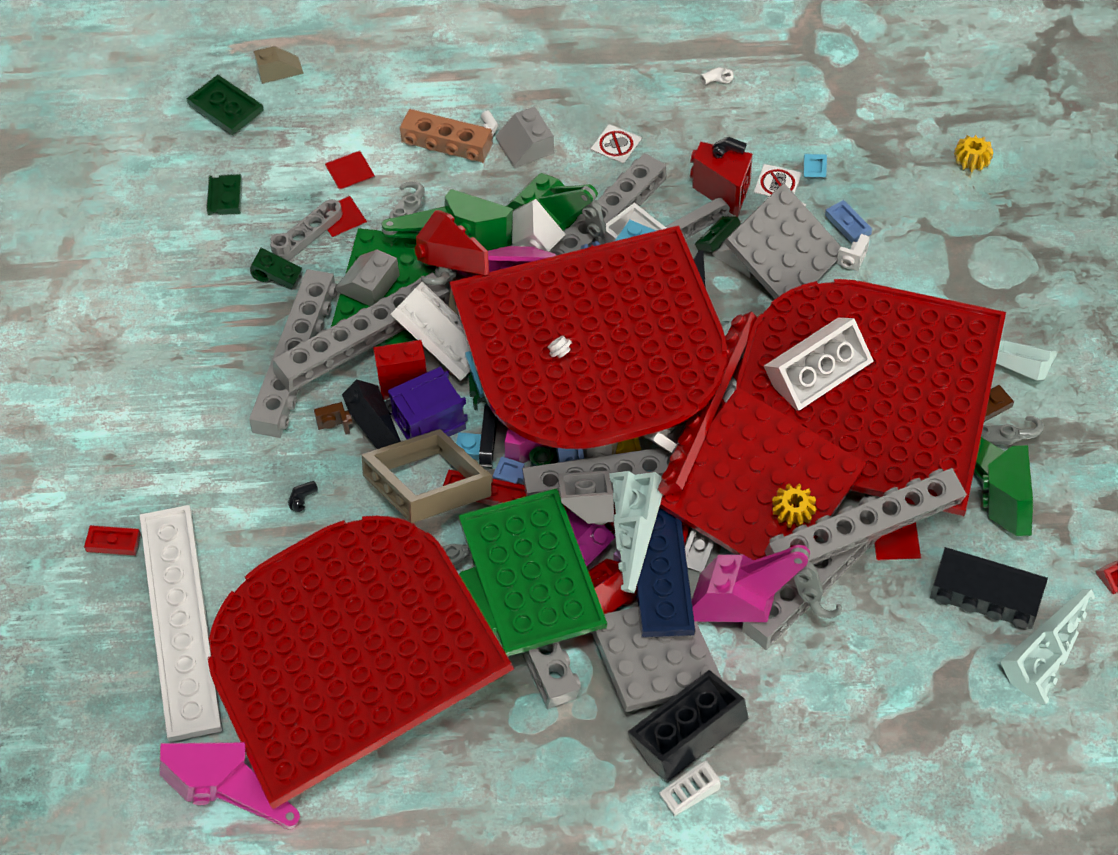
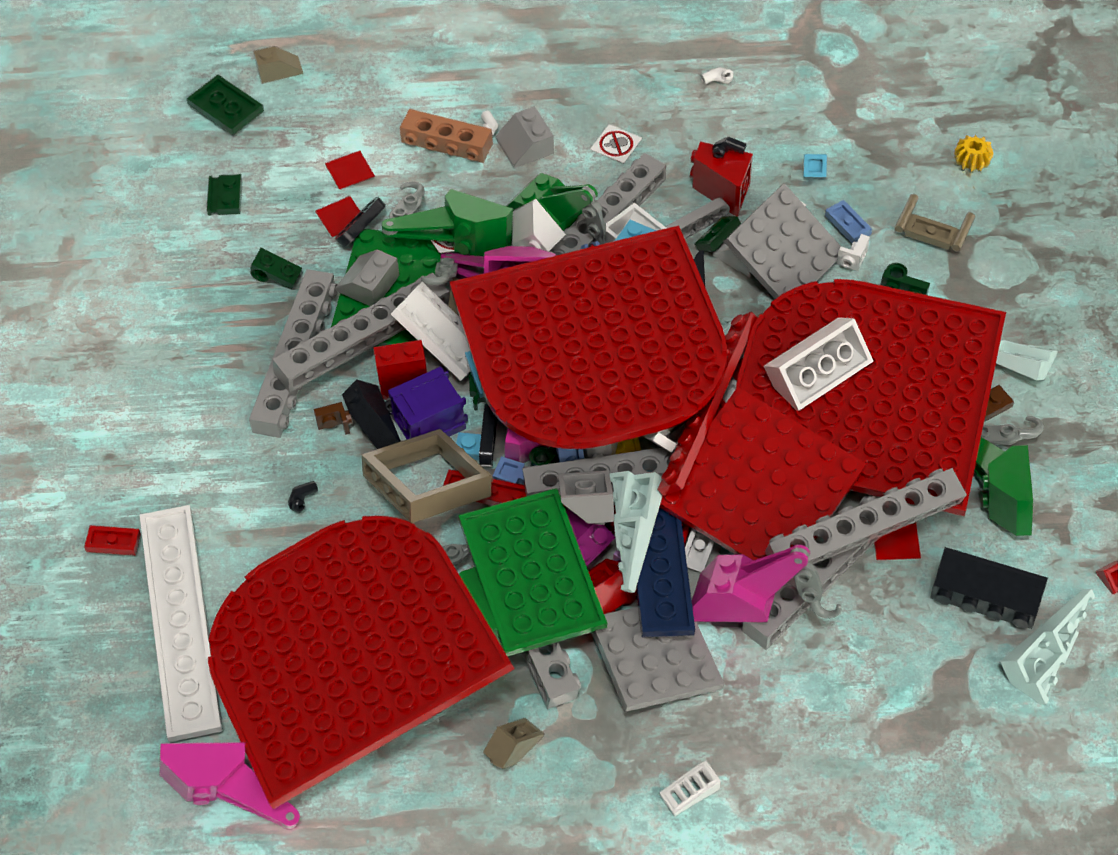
light grey beam [270,199,342,261] -> none
red wedge [415,210,489,275] -> none
white plate [548,335,572,358] -> none
black slope [627,670,749,782] -> none
sticker [754,164,802,196] -> none
yellow gear [772,483,816,528] -> none
none -> black beam [335,196,386,247]
none -> dark tan slope [483,718,545,769]
none -> dark green plate [881,263,930,295]
none -> dark tan plate [895,194,975,251]

